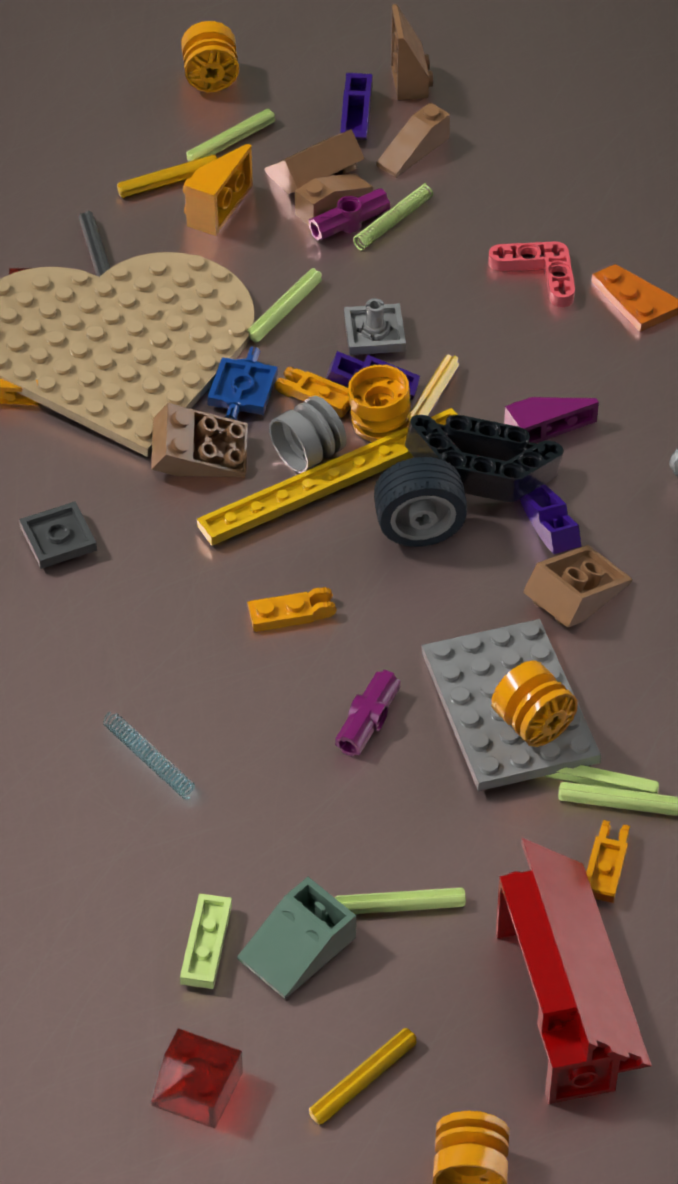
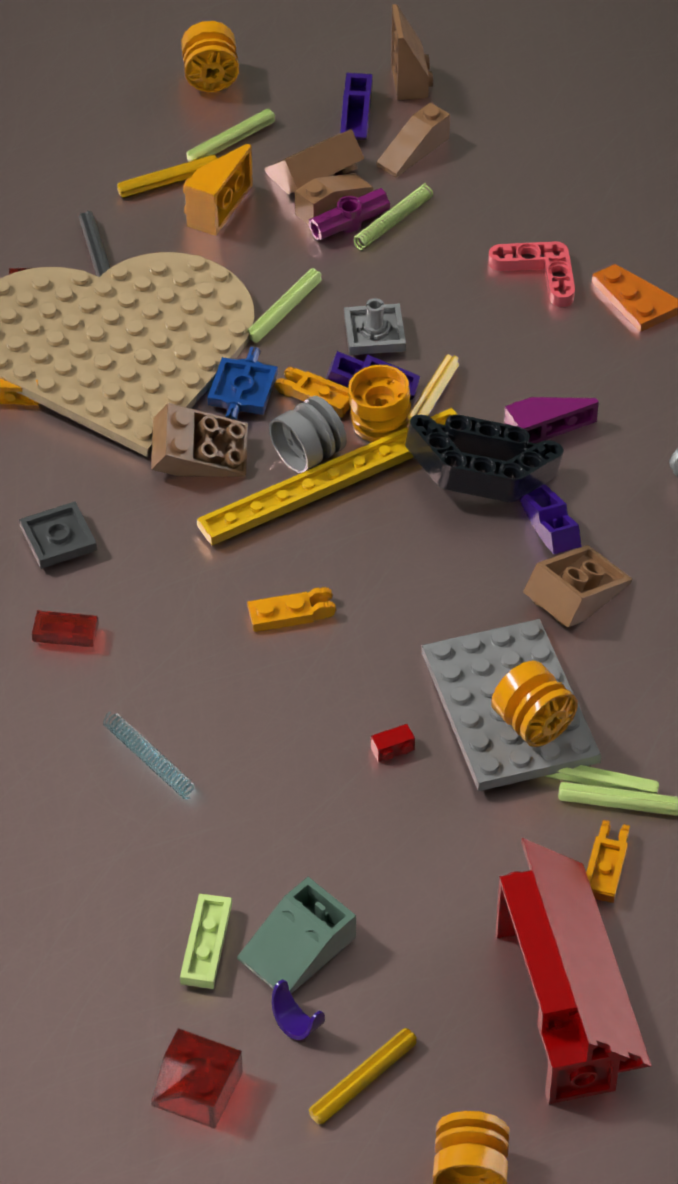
magenta piece [335,670,401,757] -> none
yellowish green axle [335,887,466,914] -> none
black wheel [374,457,467,547] -> none
none -> clear red plate [32,610,99,647]
none -> dark purple helmet [271,979,325,1040]
none -> red piece [371,724,415,762]

